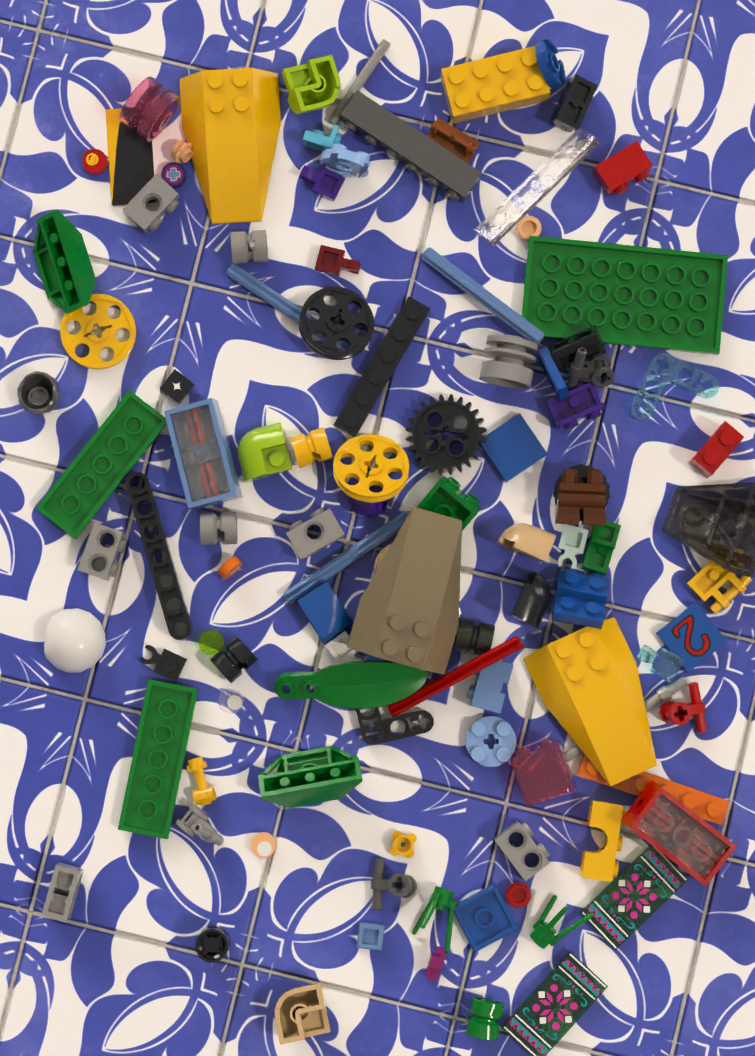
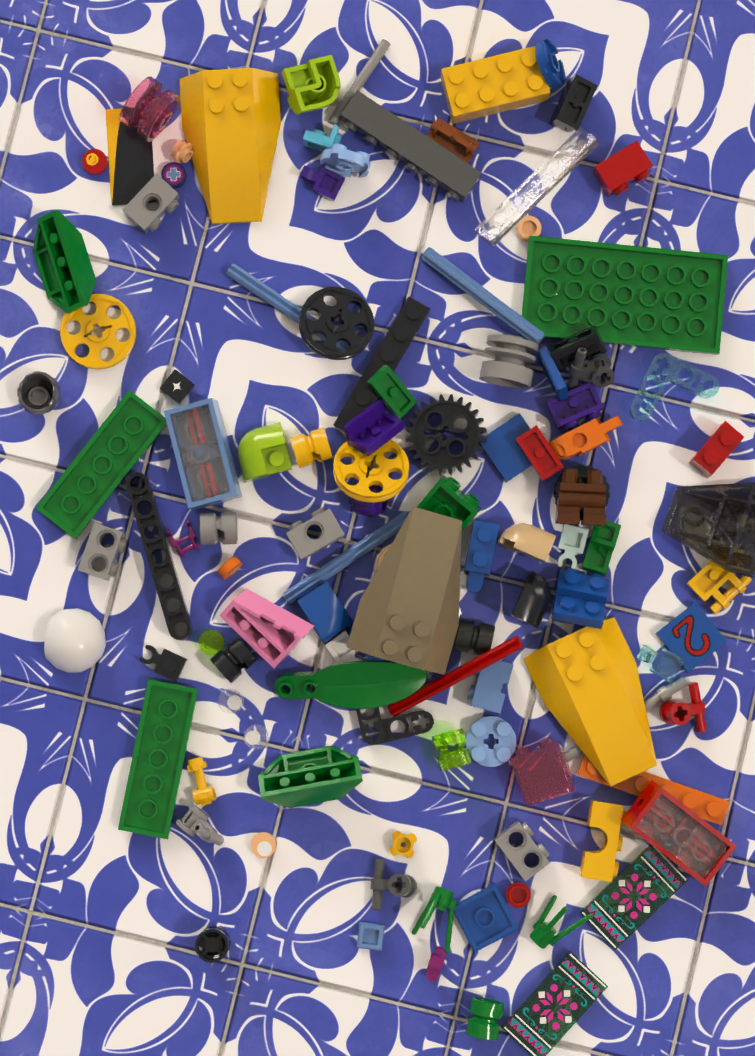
light grey brick [42,863,84,922] -> none
light grey wheel [231,230,268,264] -> none
tan brick [275,982,331,1045] -> none
dark red plate [315,245,361,276] -> none
none -> magenta piece [166,520,200,558]
none -> bright pink wedge [219,589,314,668]
none -> clear tile [244,724,269,750]
none -> dark purple bracket [343,400,404,456]
none -> green plate [367,365,417,419]
none -> clear neon green wheel [431,728,472,771]
none -> blue brick [464,520,499,593]
none -> red plate [515,425,564,482]
none -> orange piece [549,416,623,460]

